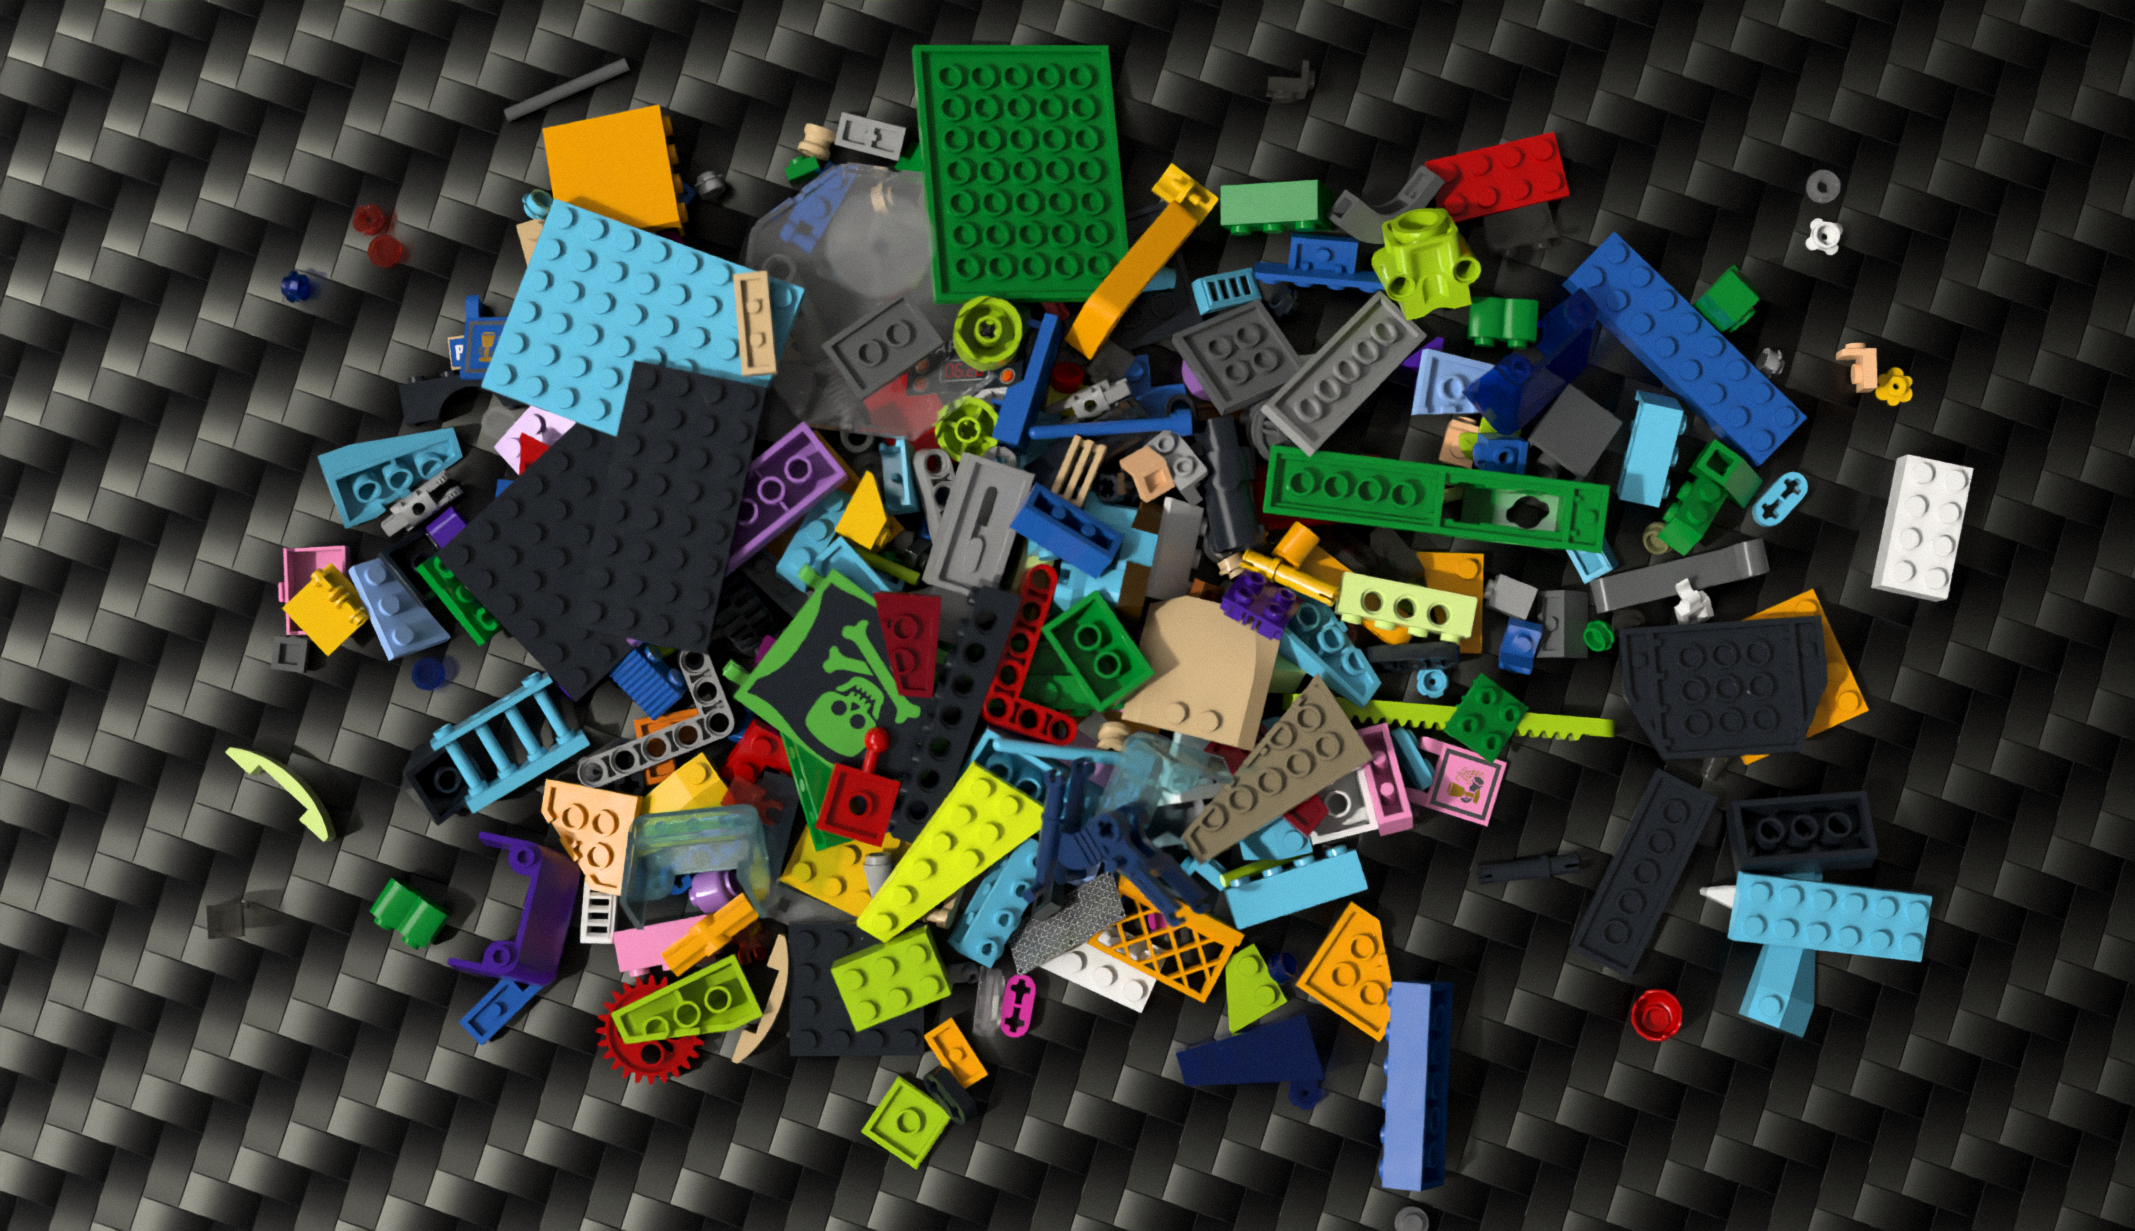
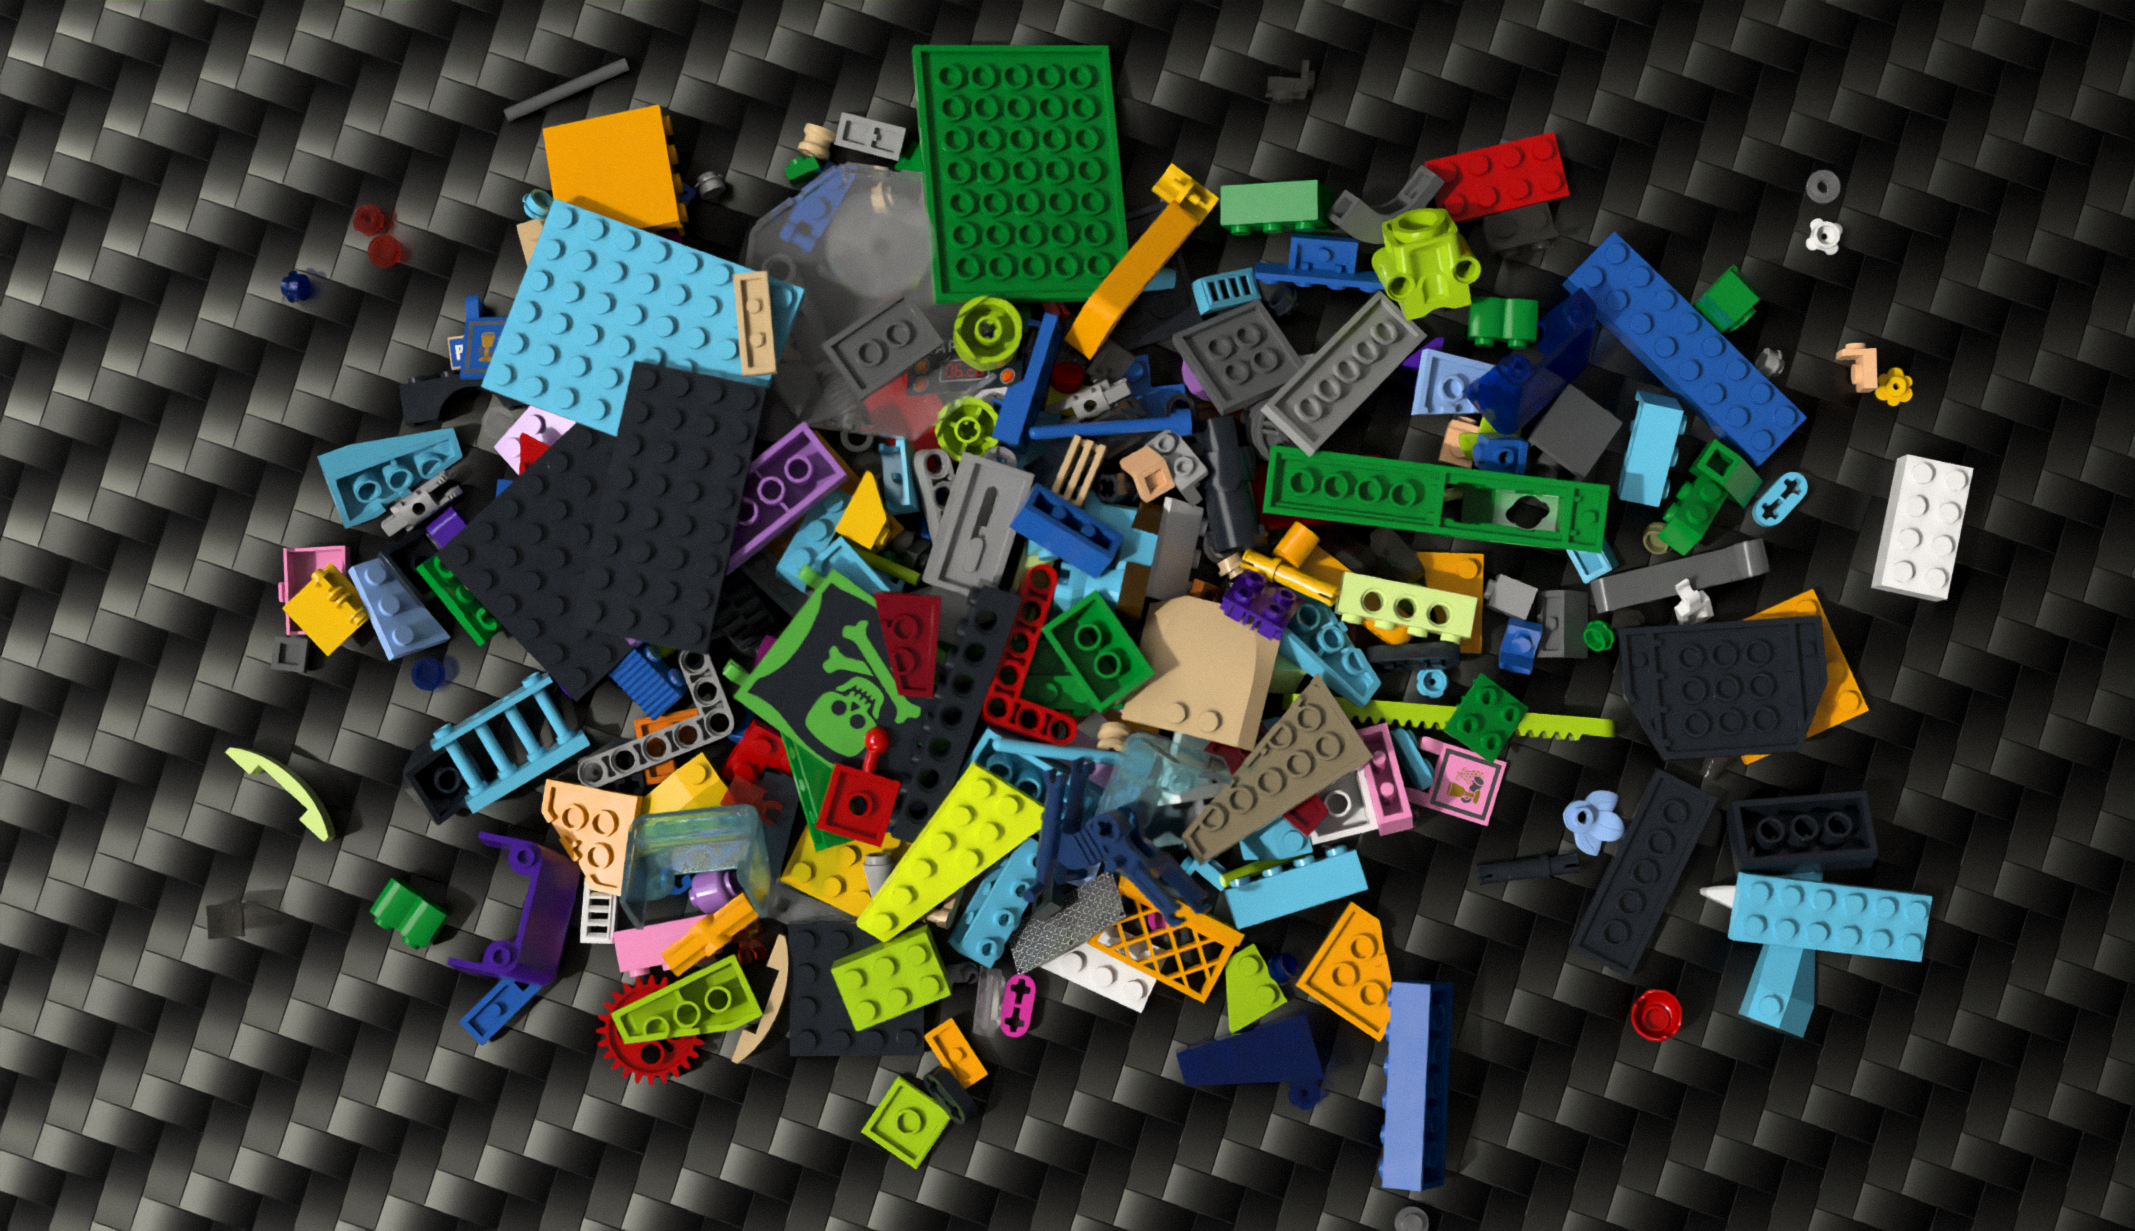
none -> light blue plate [1563,790,1625,856]

